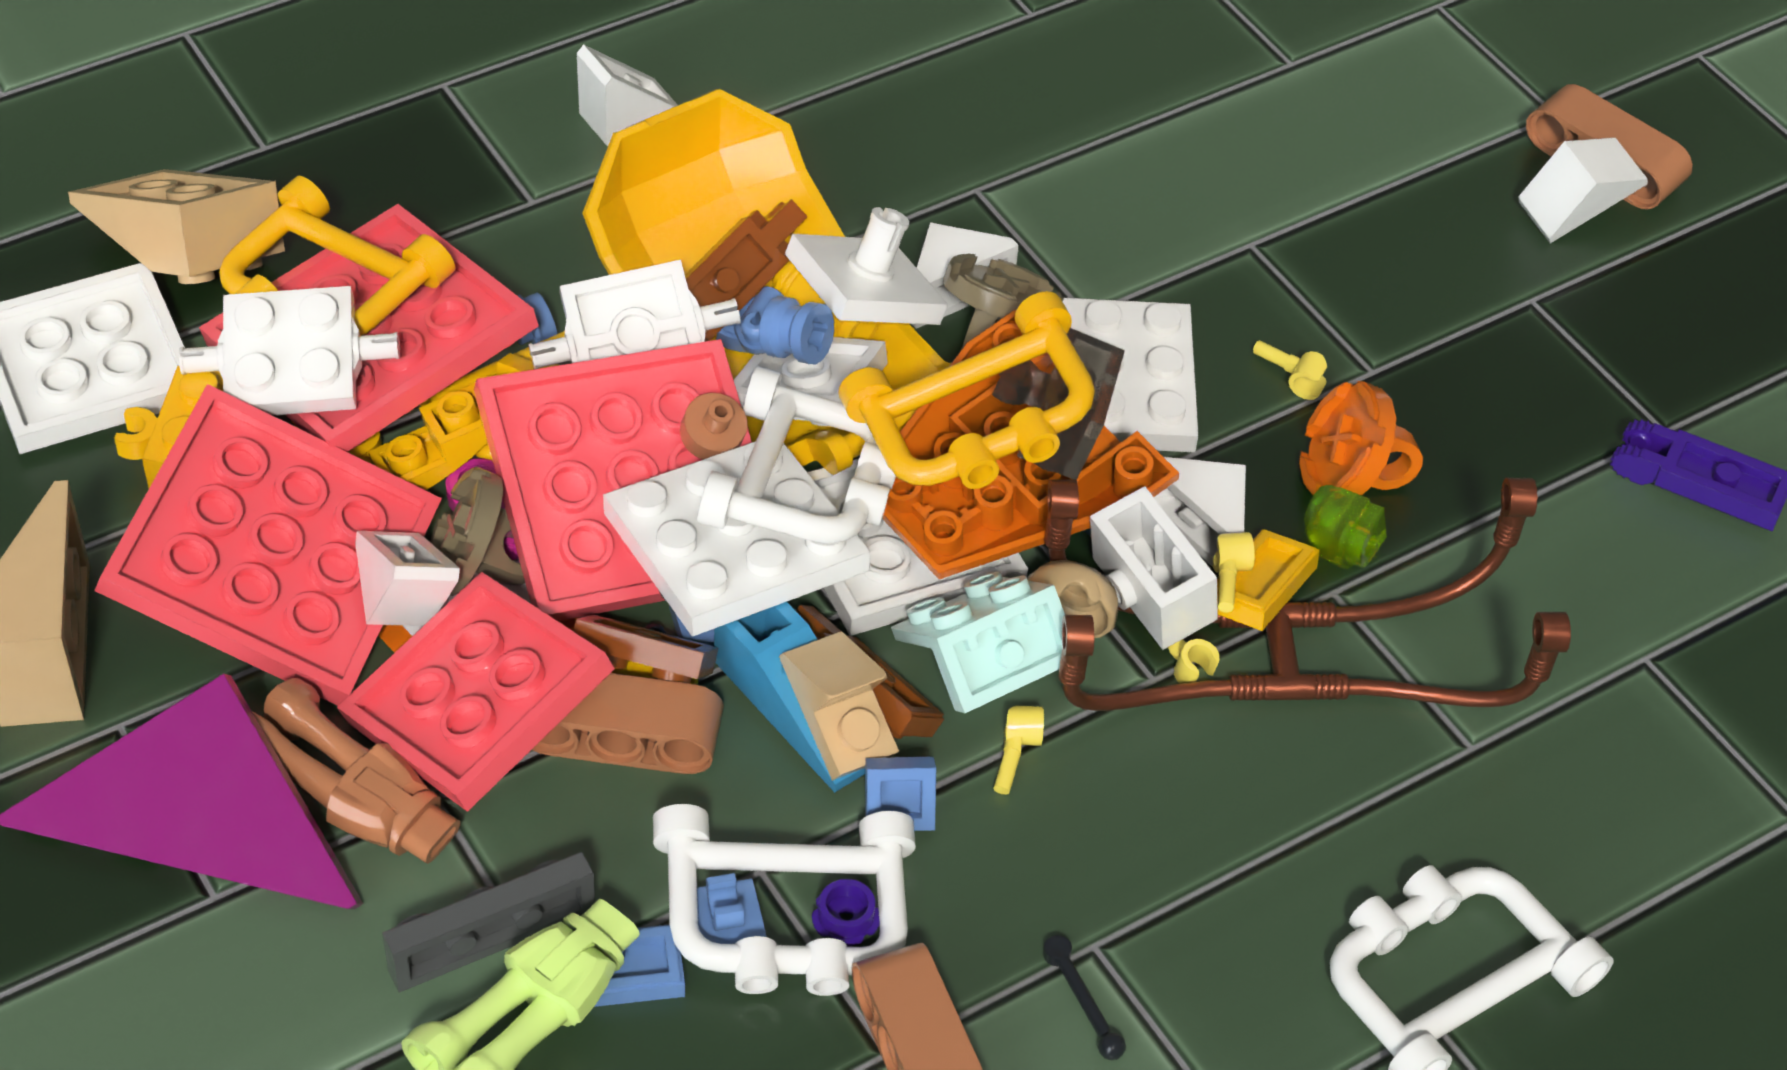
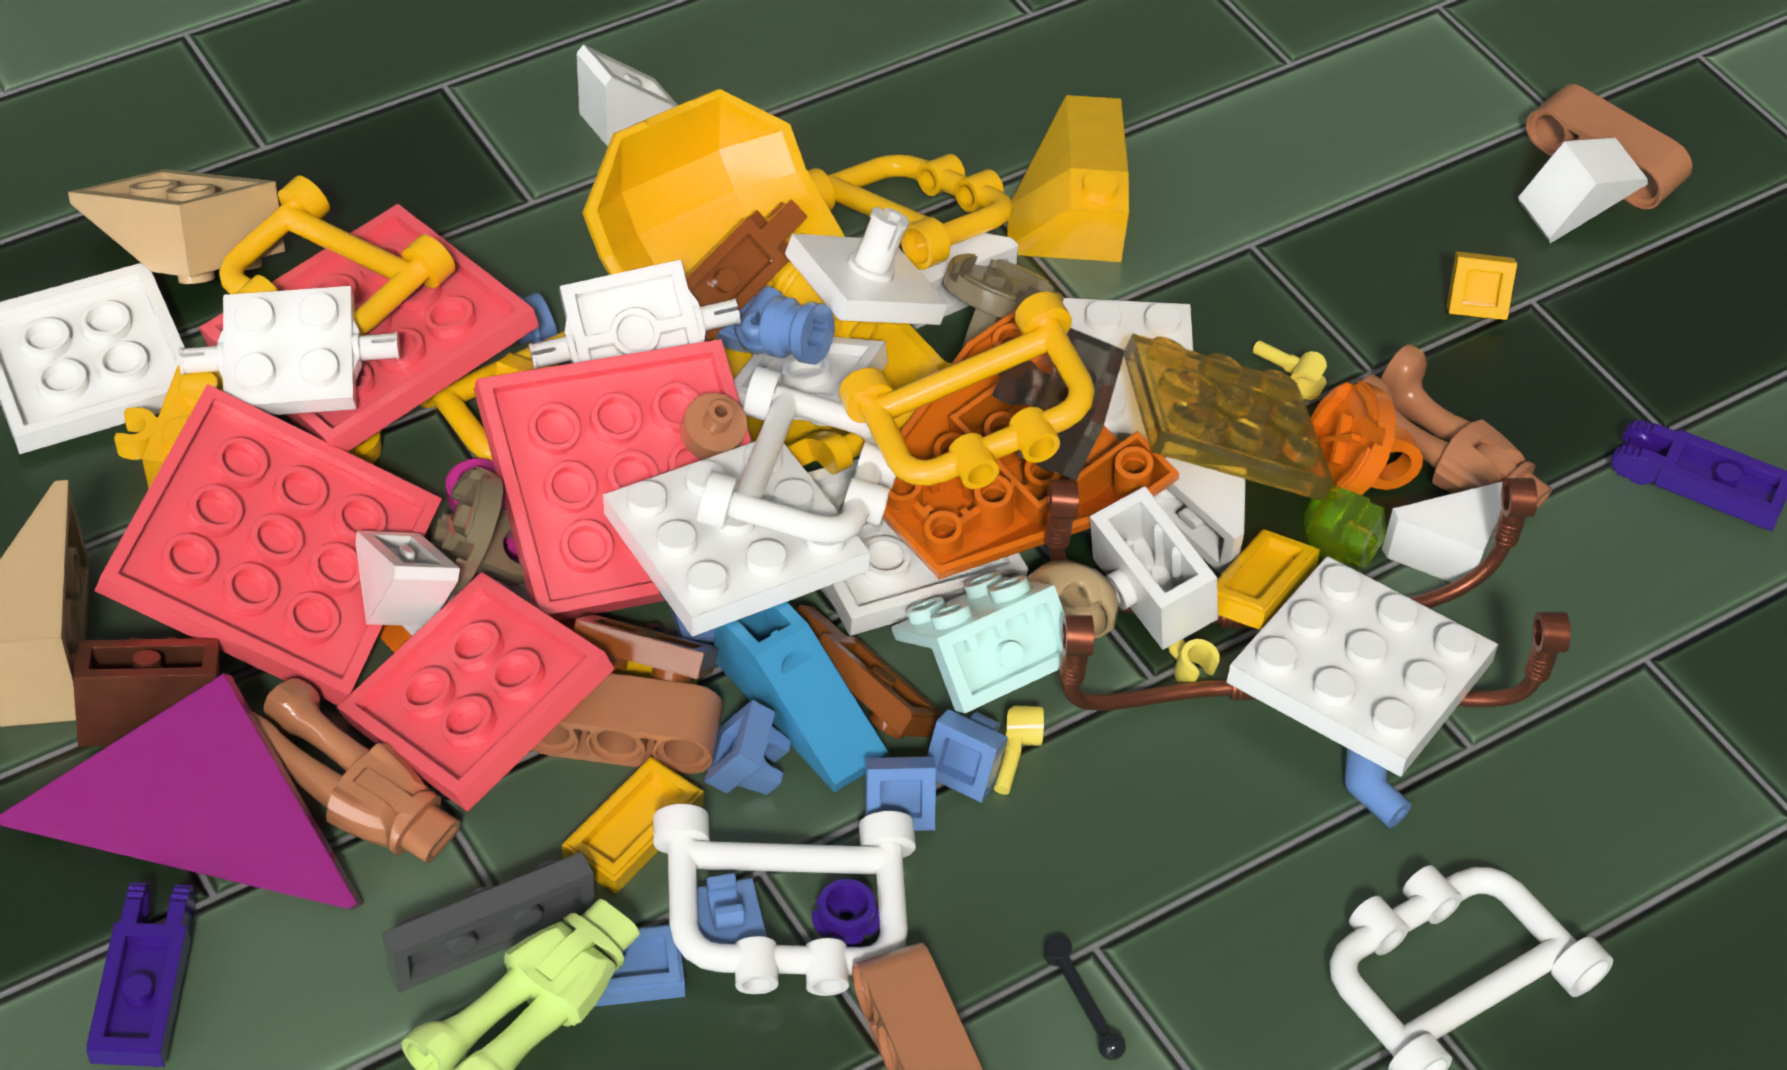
yellow slope [368,382,488,490] -> none
tan slope [779,631,899,781] -> none
light yellow hand [1213,532,1255,613] -> none
none -> copper brick [73,637,220,748]
none -> dark purple hinge [86,882,195,1067]
none -> yellow tile [562,757,704,895]
none -> medium blue tile [704,700,791,795]
none -> yellow bar [807,154,1014,270]
none -> medium blue tile [927,709,1008,803]
none -> yellow wedge [1007,95,1129,262]
none -> clear yellow plate [1123,333,1334,501]
none -> white plate [1226,556,1498,777]
none -> medium blue arm [1345,748,1412,828]
none -> nougat piece [1362,344,1552,519]
none -> white slope [1382,481,1503,583]
none -> yellow tile [1446,251,1517,320]

